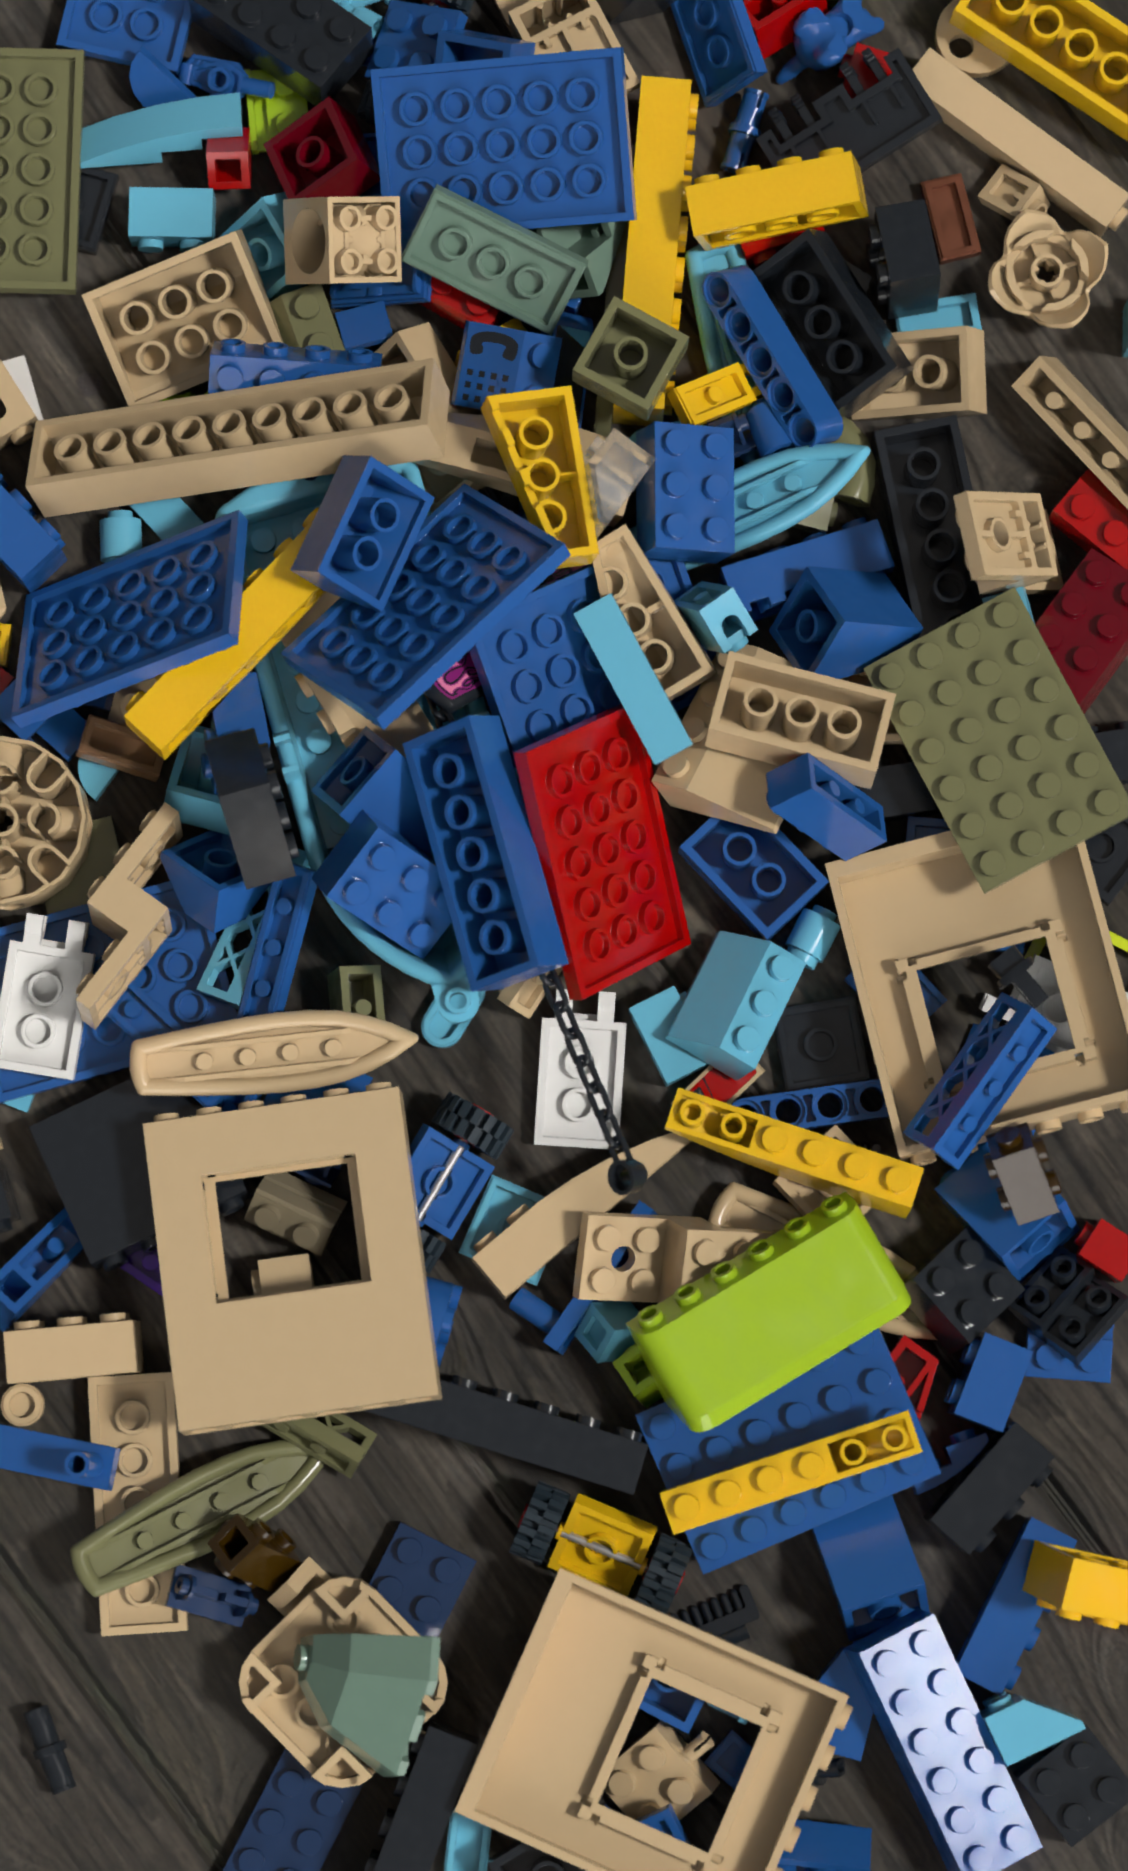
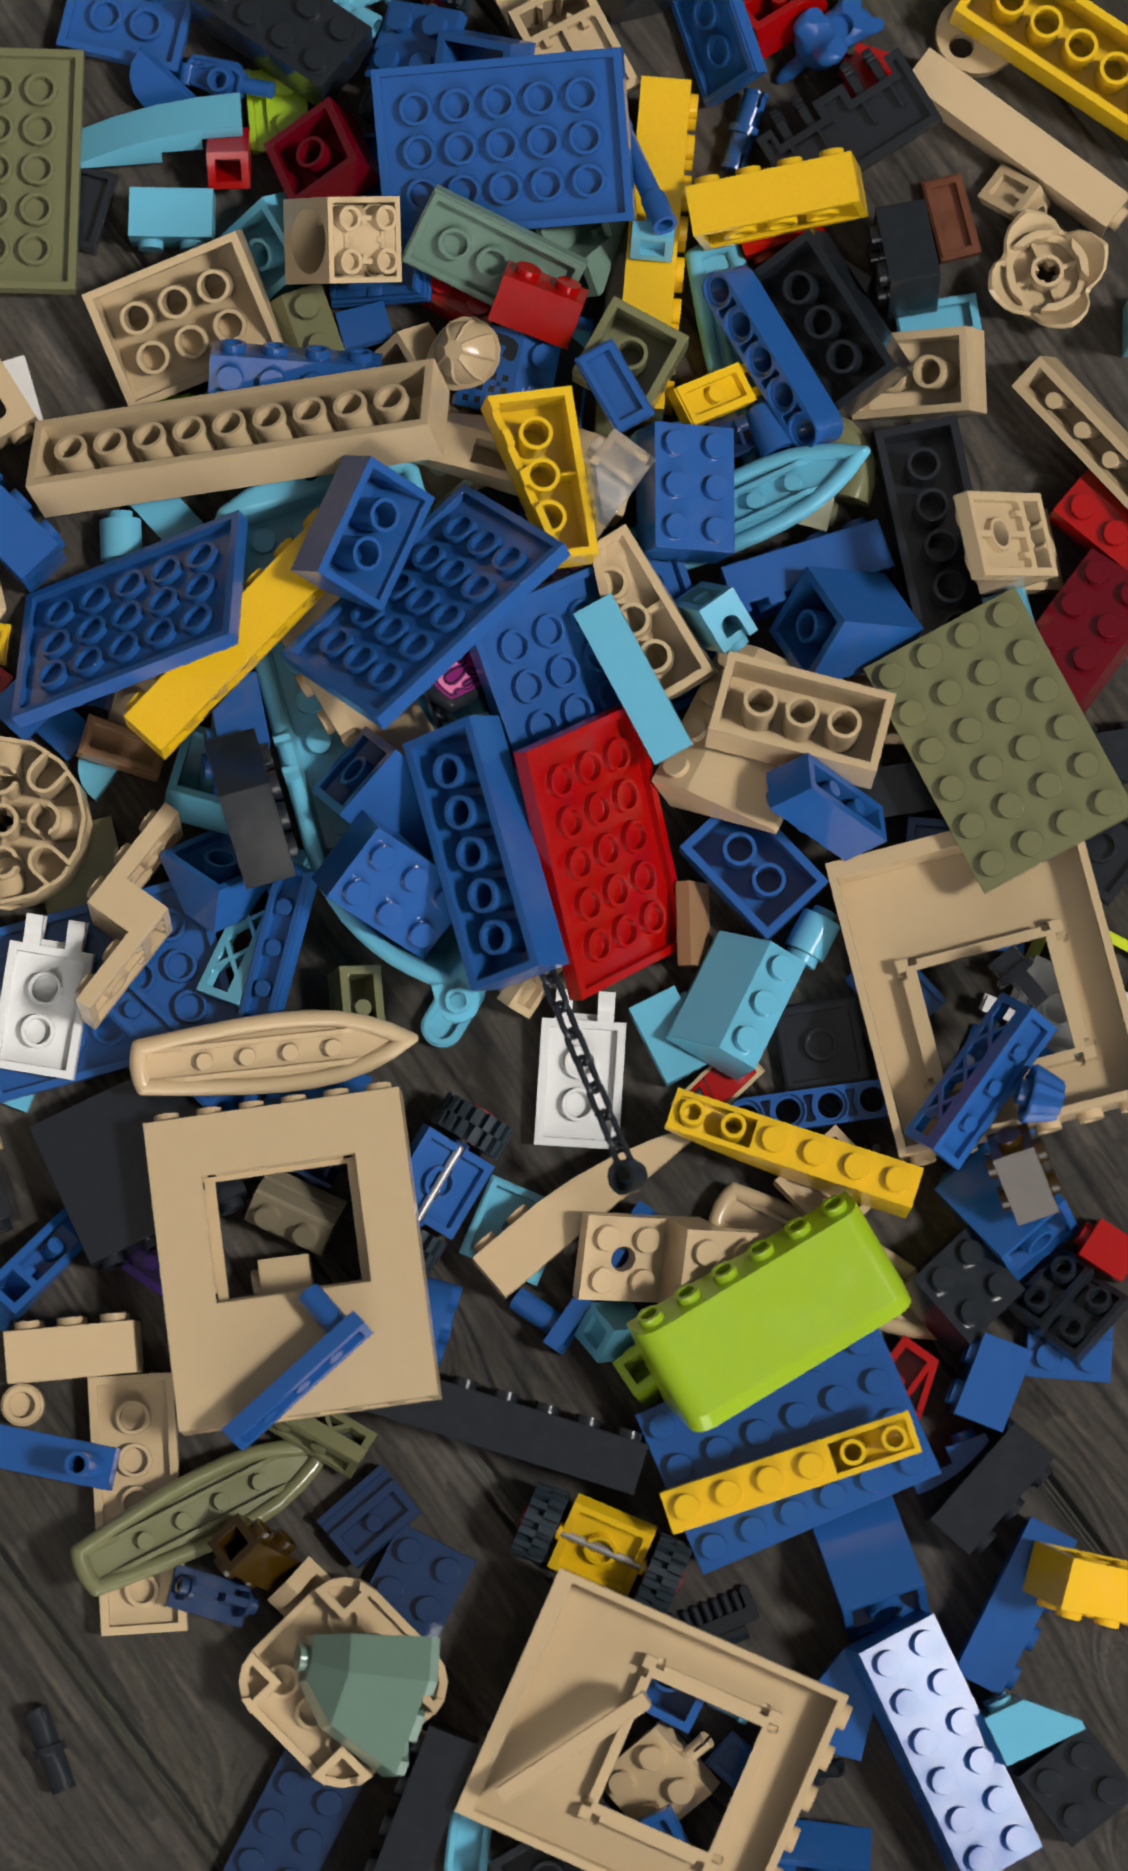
none -> blue piece [222,1284,373,1451]
none -> dark blue plate [316,1464,423,1569]
none -> tan piece [427,317,501,391]
none -> red brick [487,260,589,350]
none -> tan tile [495,1690,652,1804]
none -> blue tile [574,338,655,435]
none -> blue piece [629,117,677,235]
none -> medium azure tile [630,215,675,263]
none -> medium nougat tile [675,880,711,969]
none -> blue piece [1013,1064,1066,1123]

